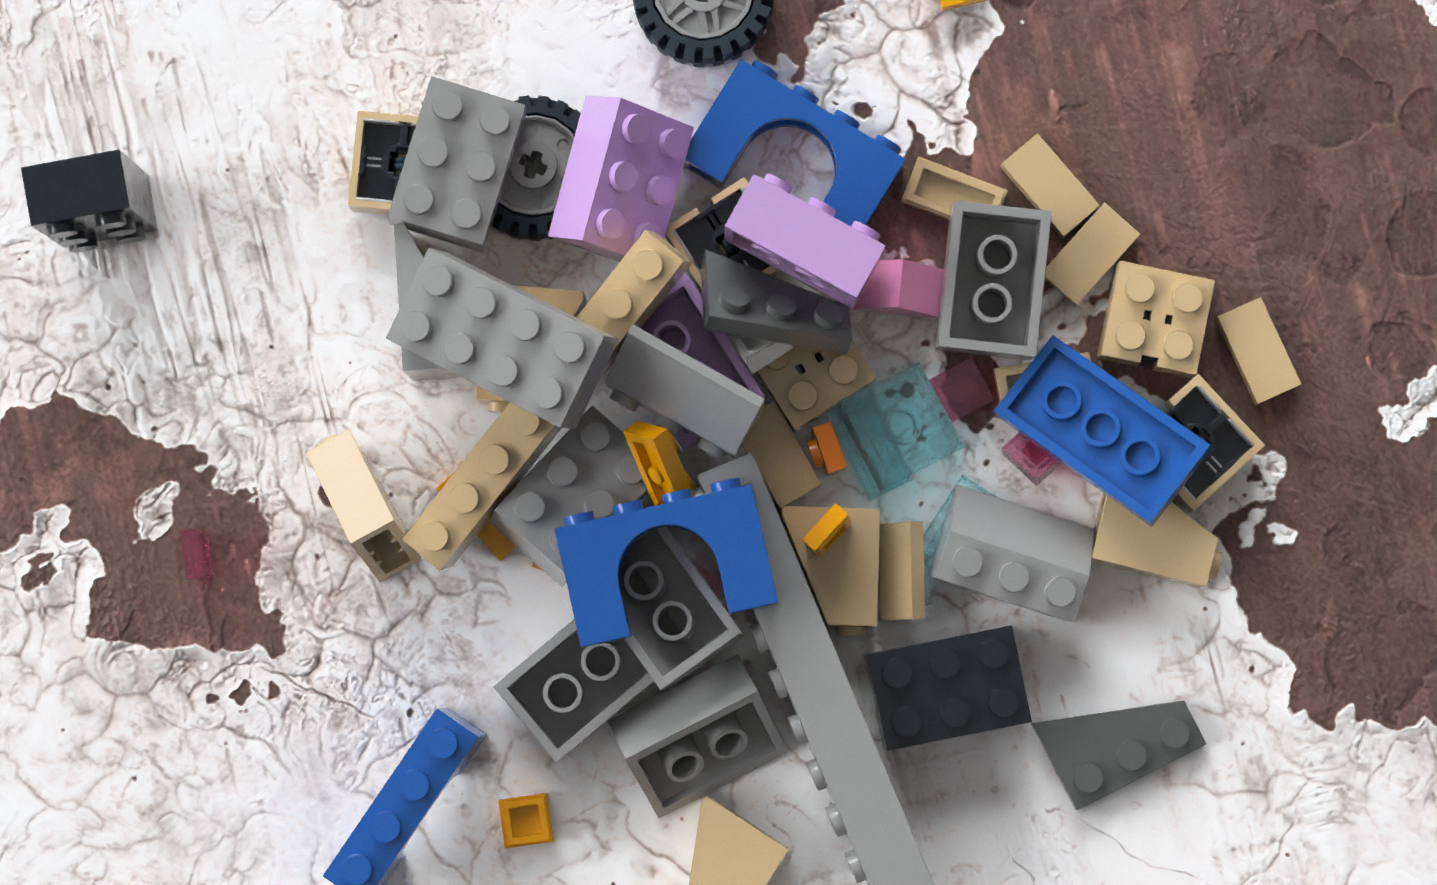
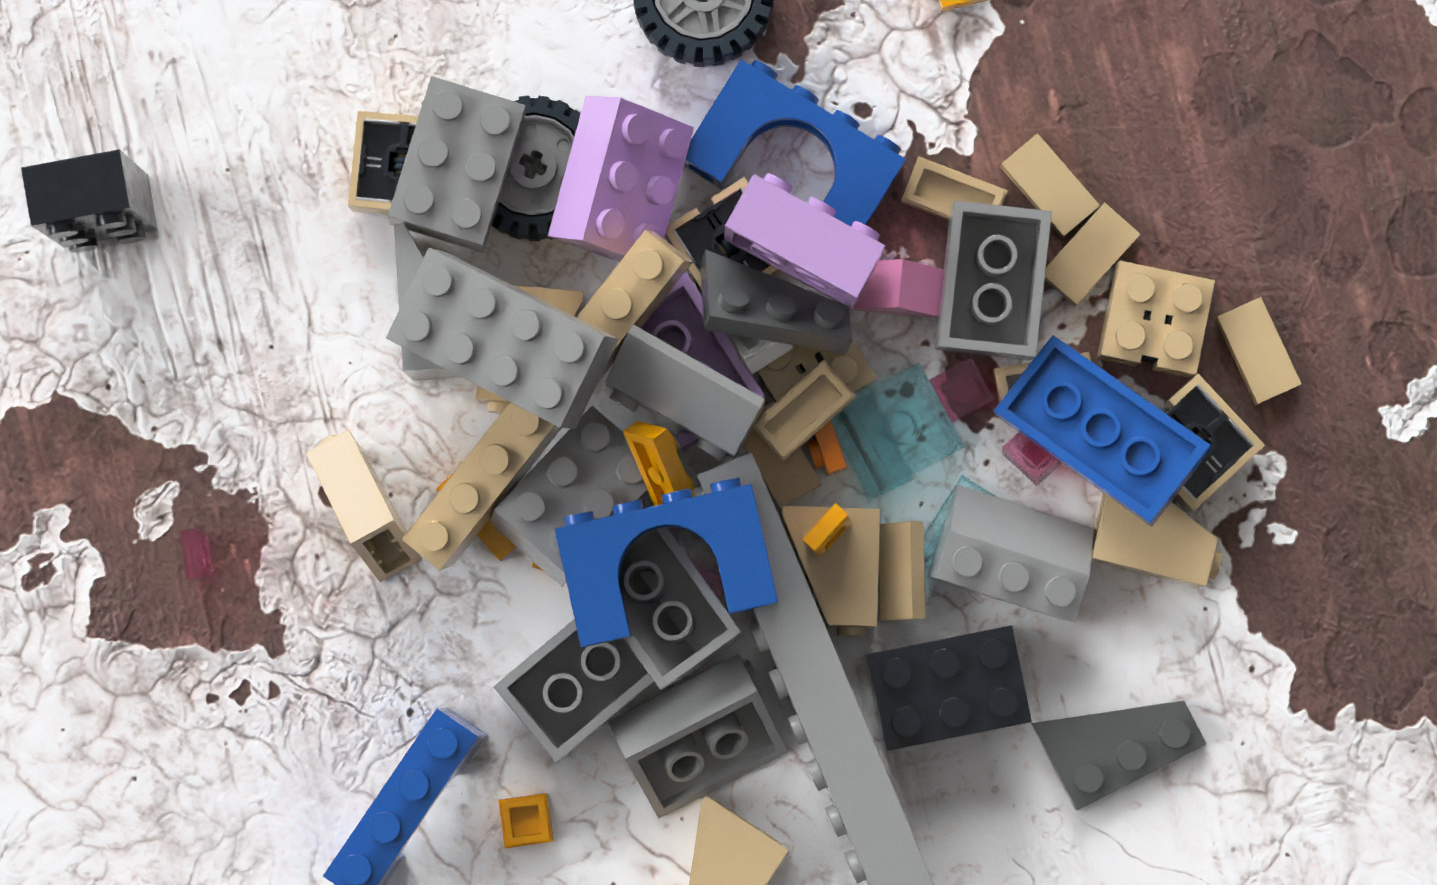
none -> tan tile [752,361,856,462]

